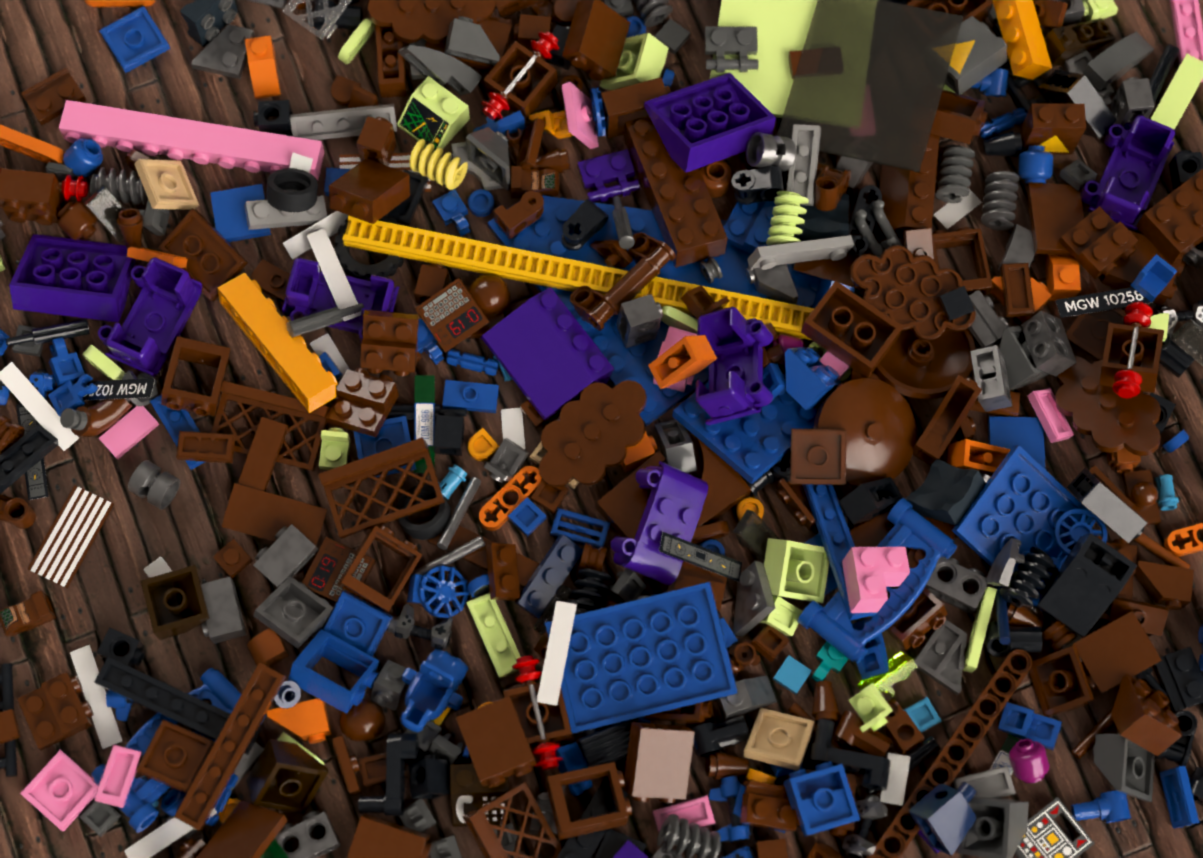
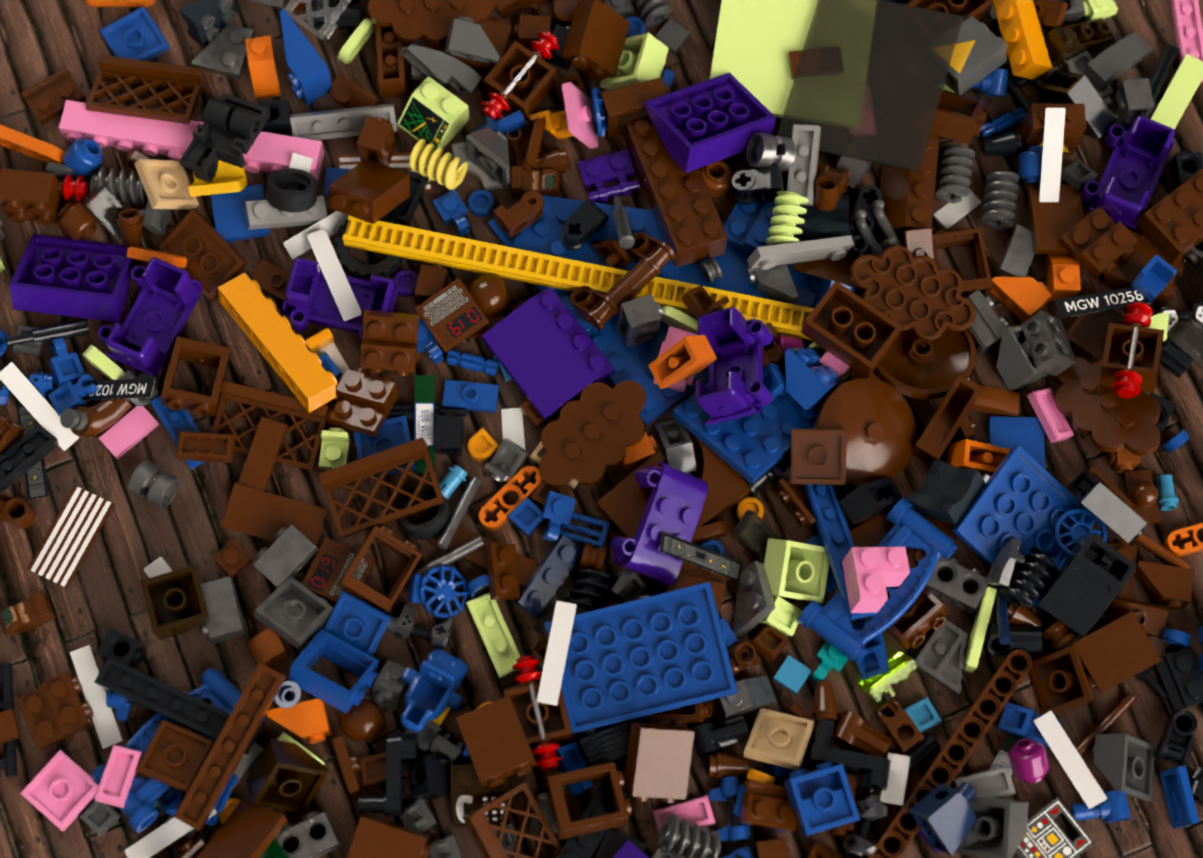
dark grey axle [286,303,364,338] -> none
dark grey plate [704,26,758,72] -> none
yellowish green bracket [848,683,893,732] -> none
black tile [938,286,975,322] -> none
flat silver brick [970,345,1012,412] -> none
reddish brown tile [1000,263,1035,317] -> none
reddish brown slope [1111,674,1183,756] -> none
none -> reddish brown fence [86,55,205,124]
none -> black plate [179,93,271,182]
none -> yellow panel [188,160,248,197]
none -> blue slope [280,9,332,106]
none -> light orange tile [305,328,334,353]
none -> dark purple tile [393,269,418,297]
none -> blue plate [541,491,576,542]
none -> white sticker [1034,711,1107,809]
none -> white sticker [1039,108,1066,202]
none -> blue tile [1162,629,1192,647]

